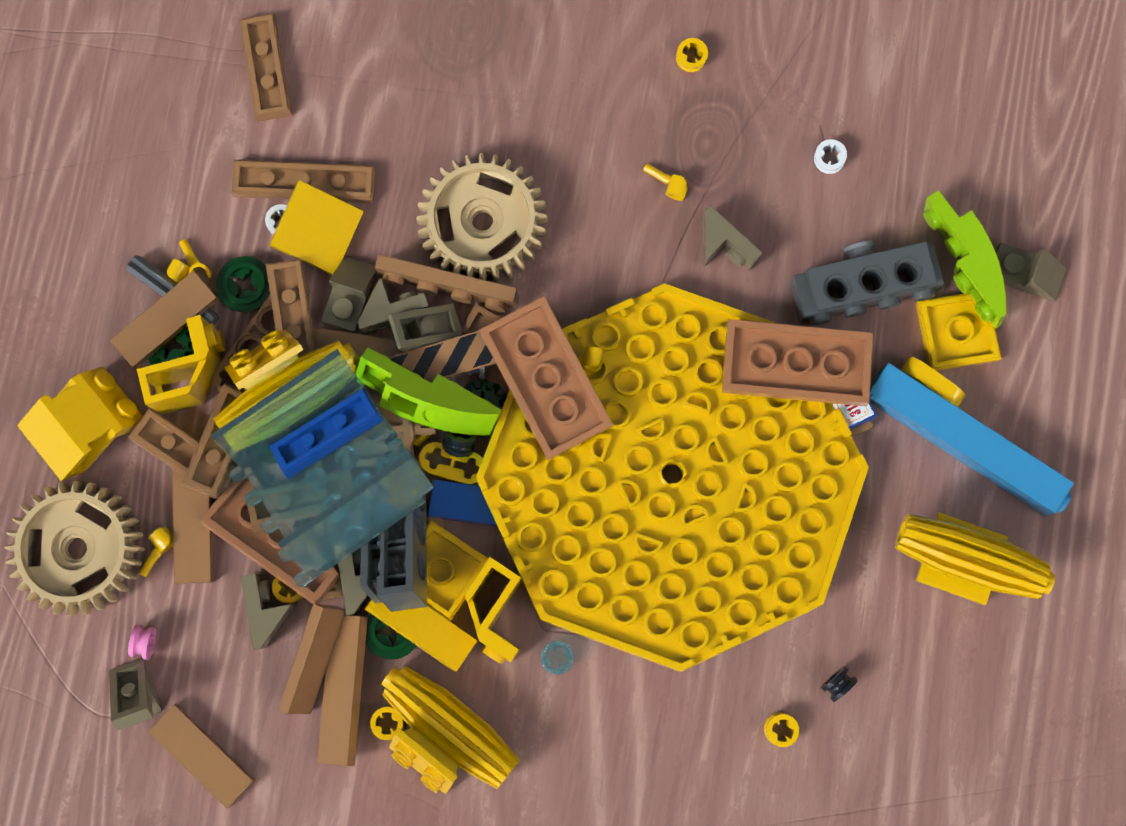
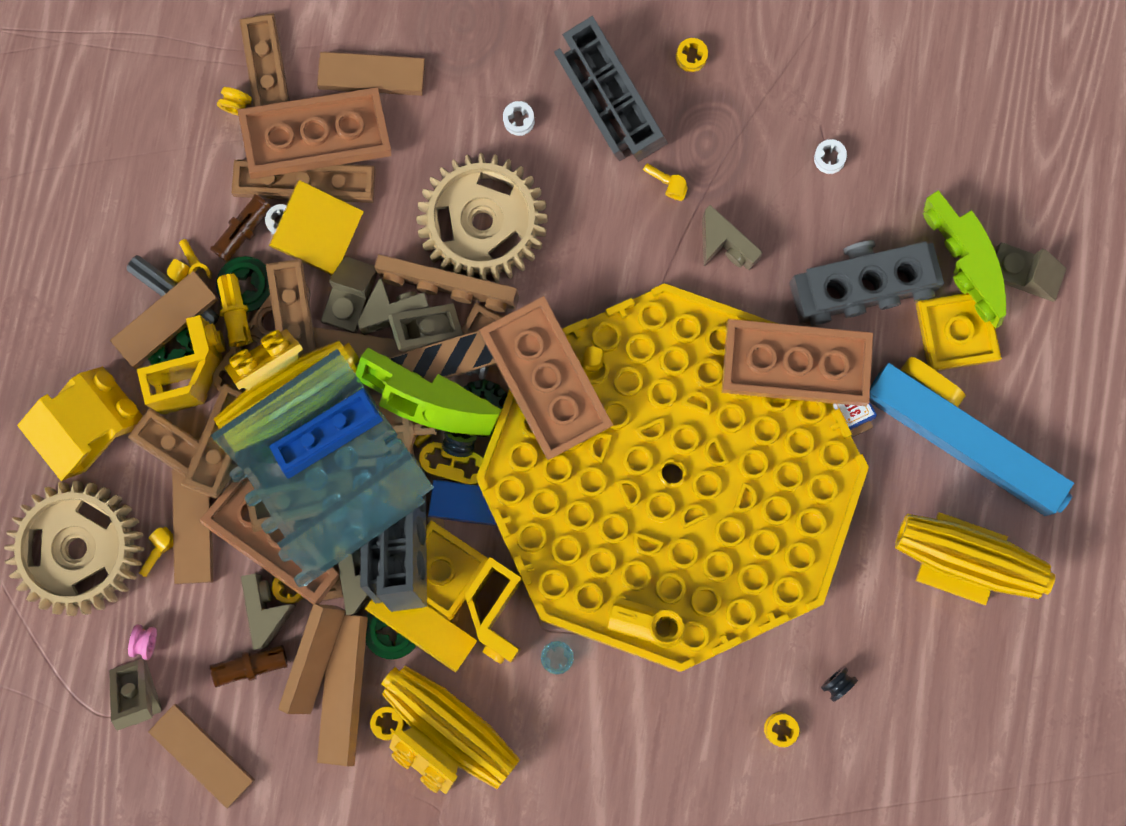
none -> reddish brown pin [210,194,271,263]
none -> reddish brown pin [210,645,288,688]
none -> yellow bush [217,87,252,116]
none -> yellow axle [217,274,253,347]
none -> nougat plate [237,87,391,179]
none -> medium nougat tile [317,52,425,96]
none -> white bush [503,101,535,136]
none -> dark grey brick [554,15,668,162]
none -> yellow piece [608,597,684,648]

